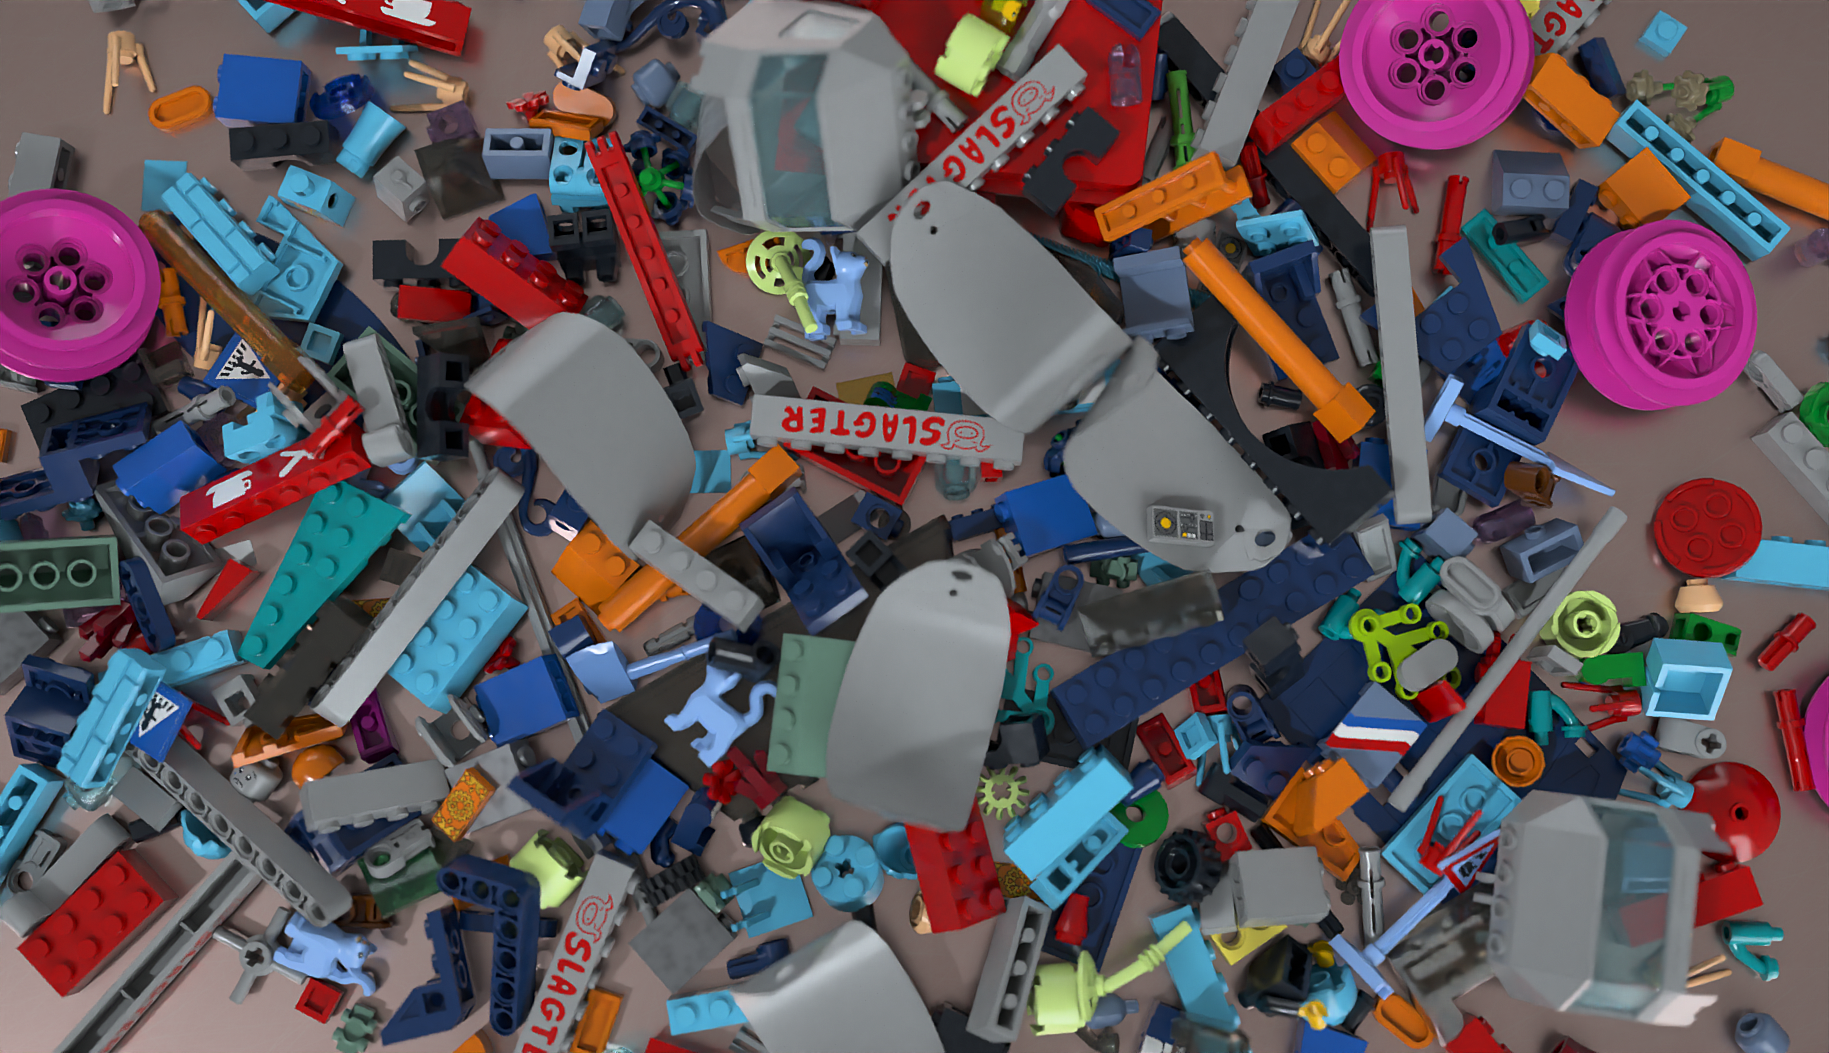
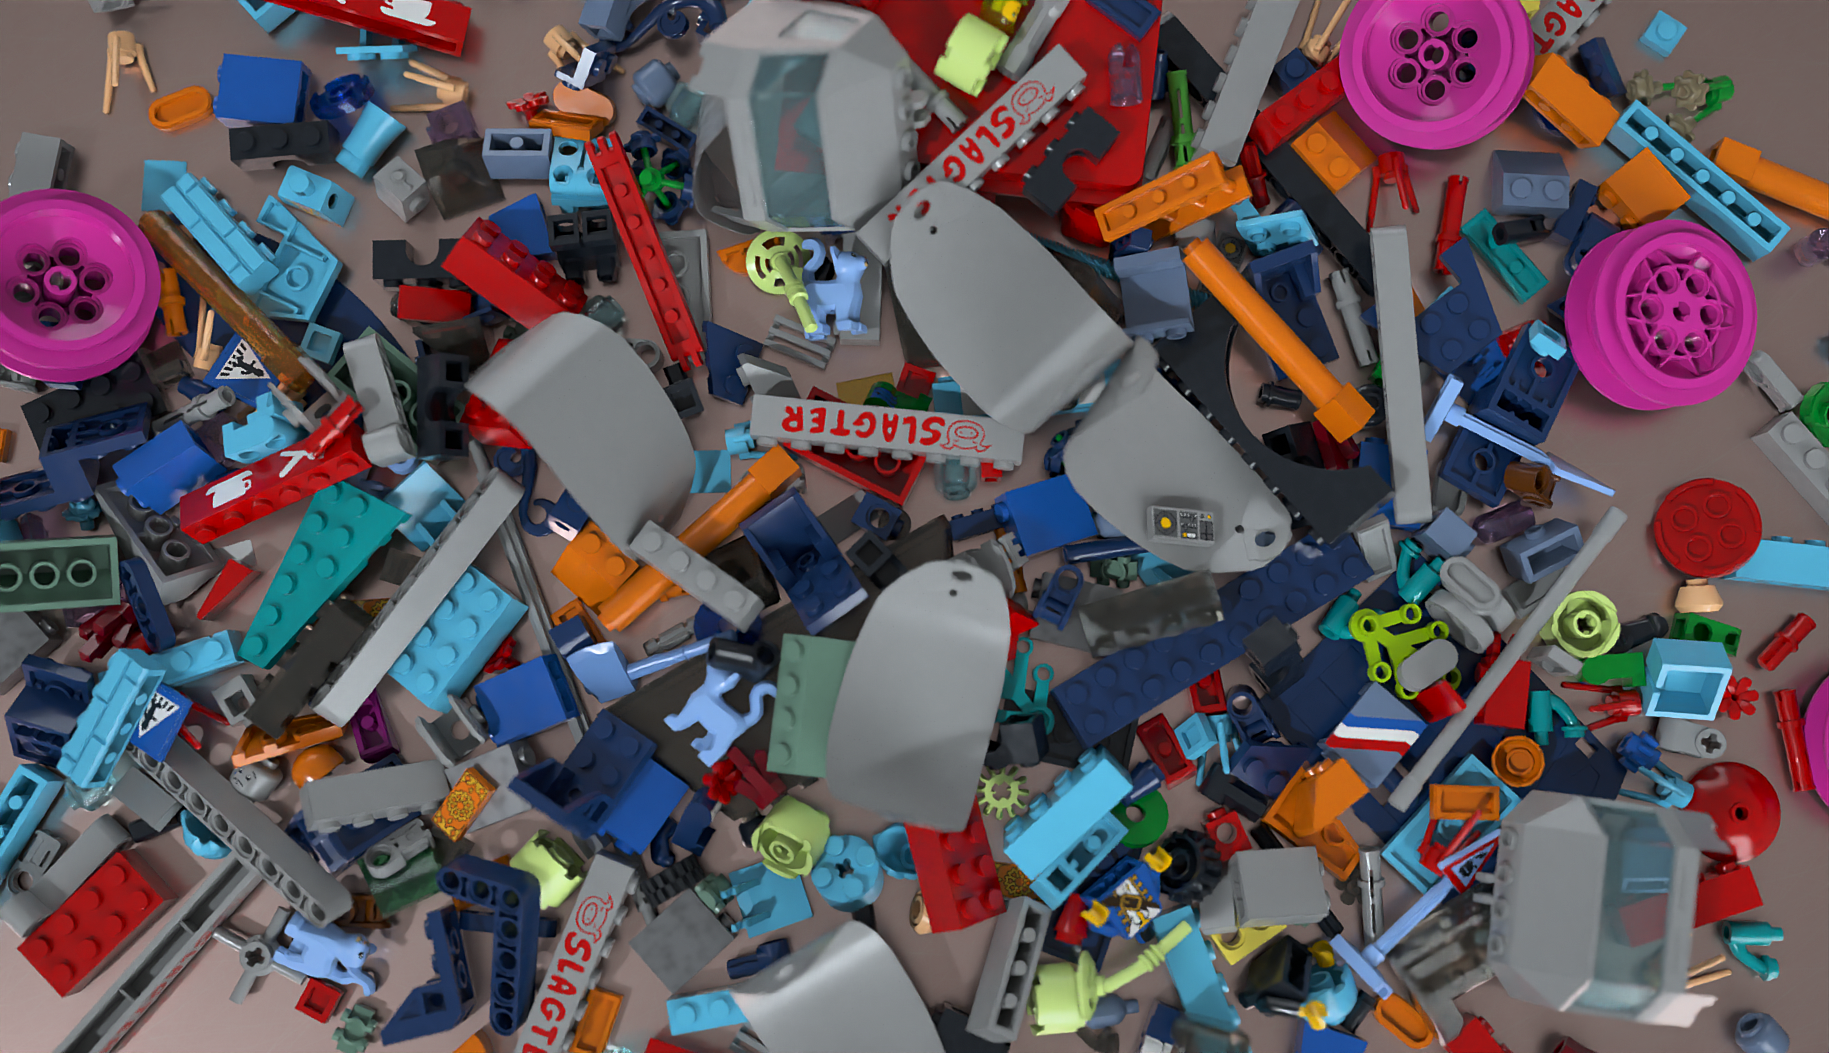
none -> torso [1080,846,1172,944]
none -> orange tile [1429,784,1500,821]
none -> red plant [1718,675,1759,720]

